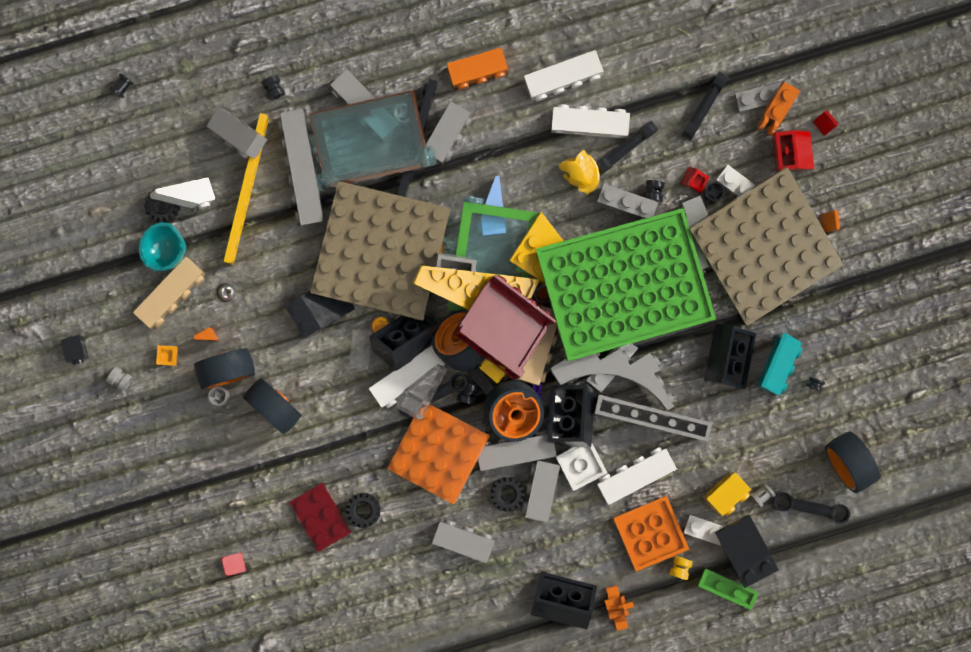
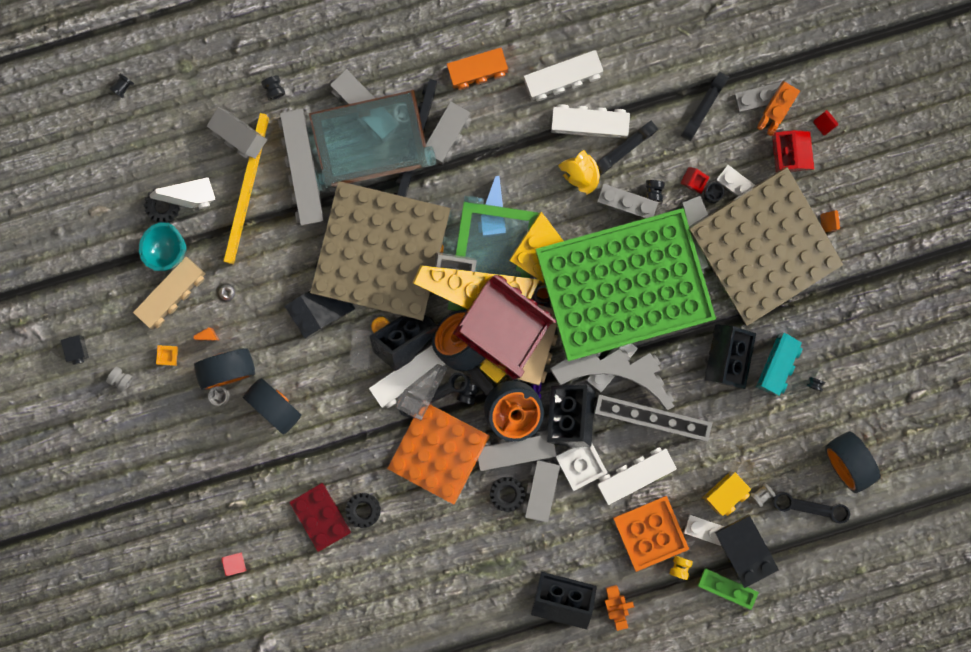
light grey brick [432,519,495,563] -> none

